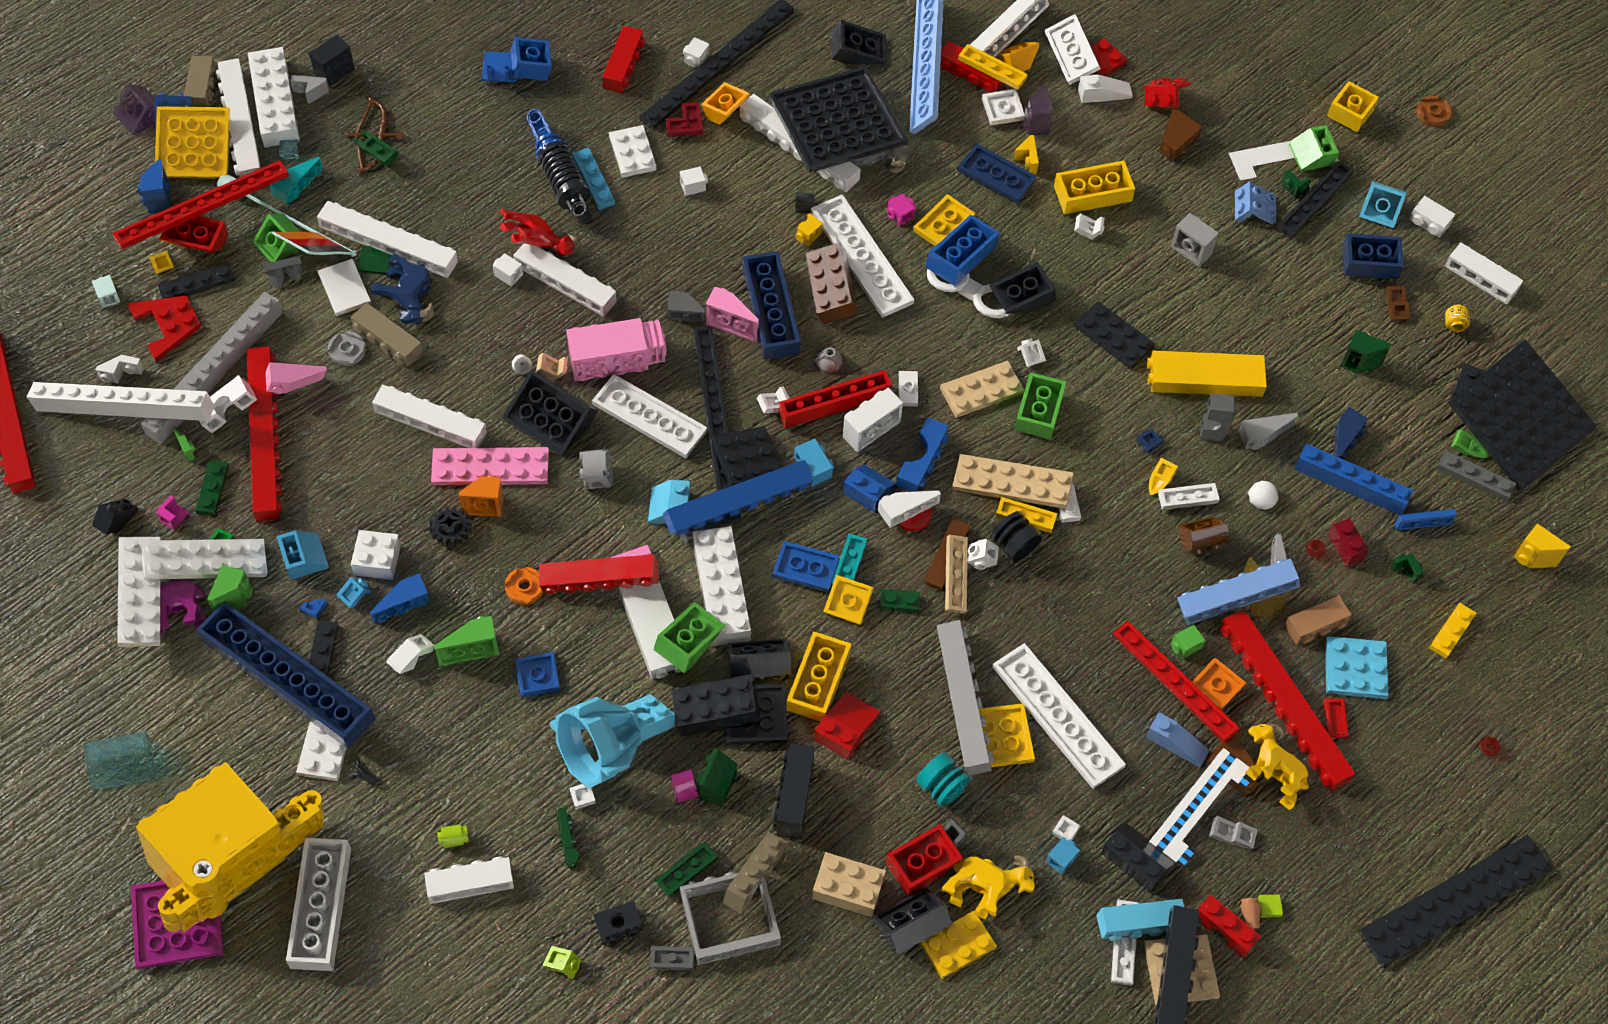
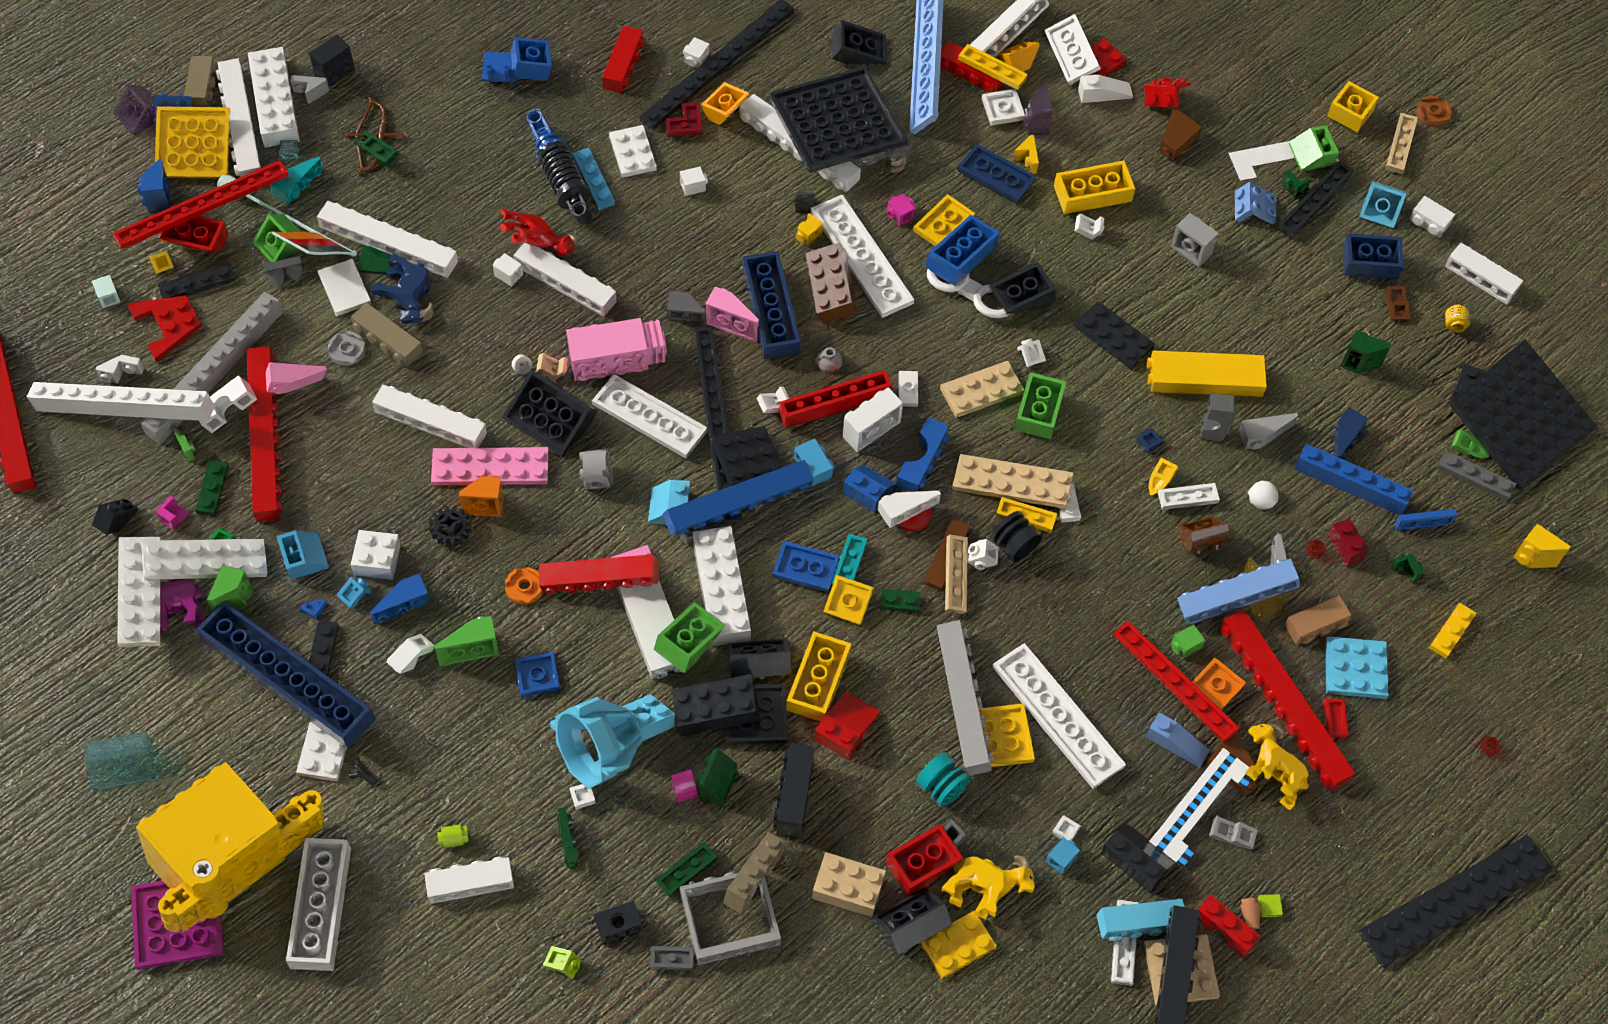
none -> tan plate [1385,113,1418,174]

